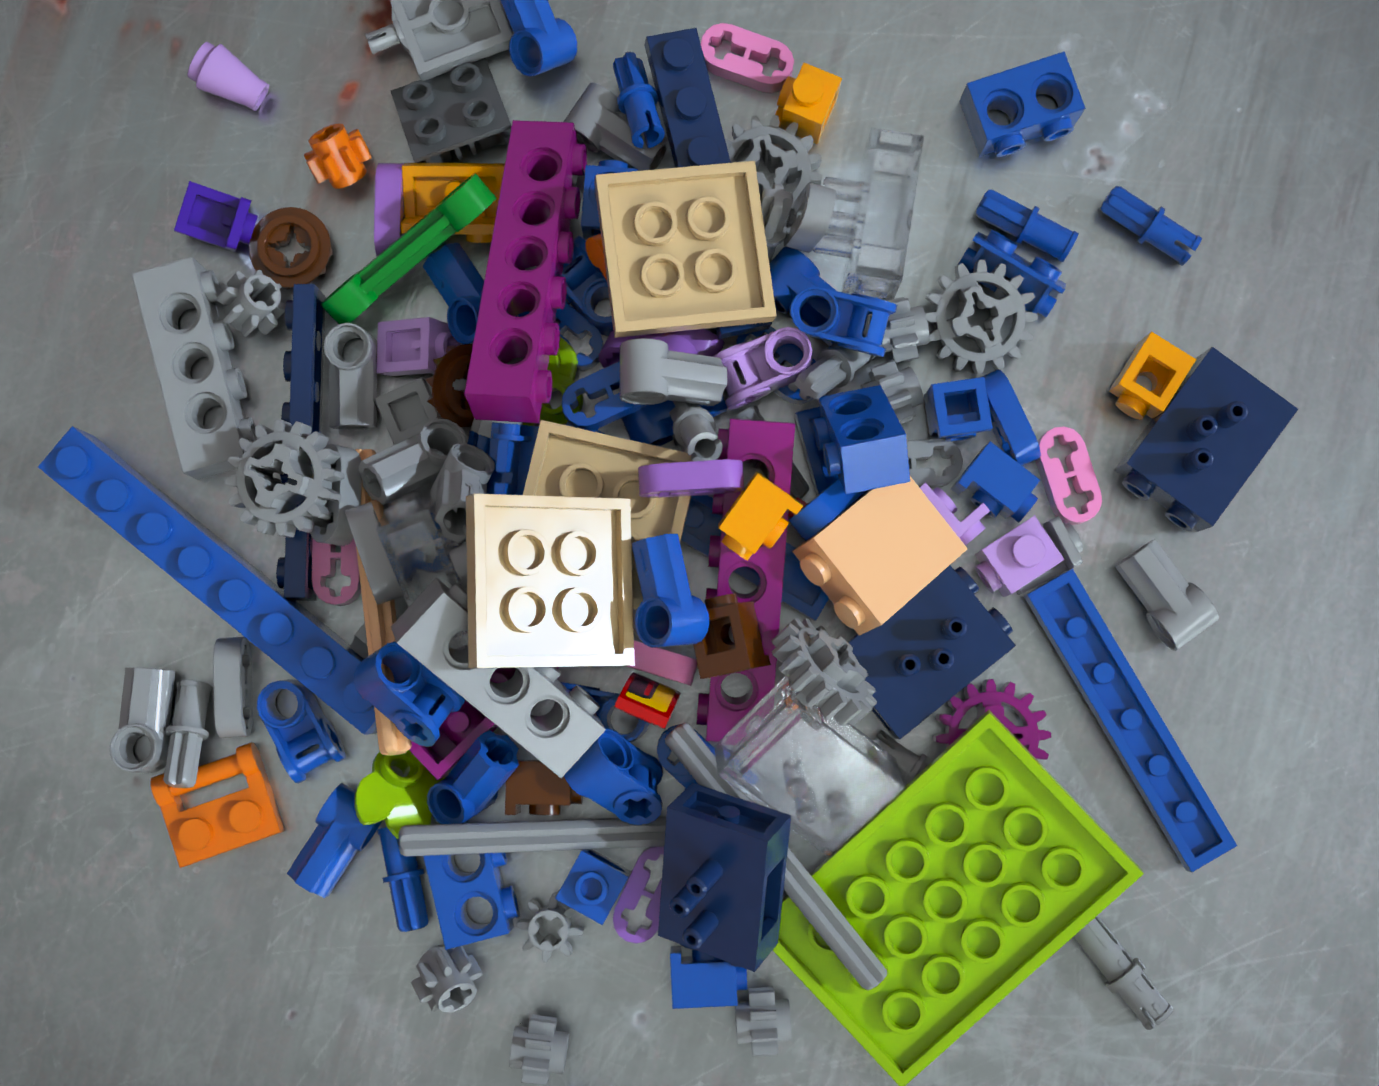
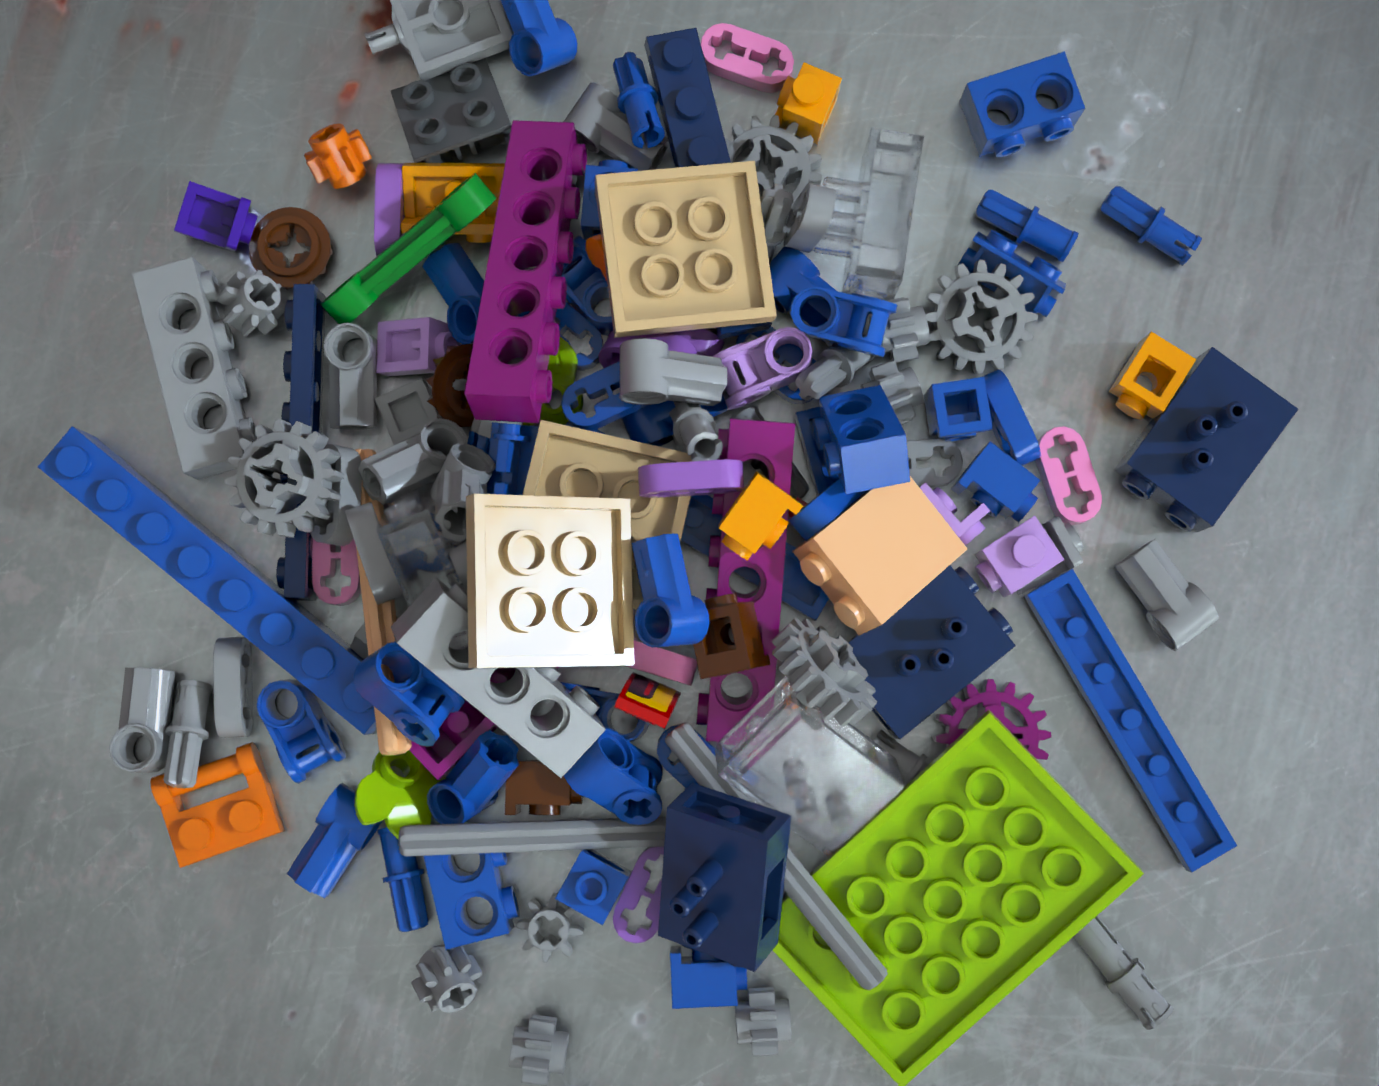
lavender cone [187,42,269,111] -> none

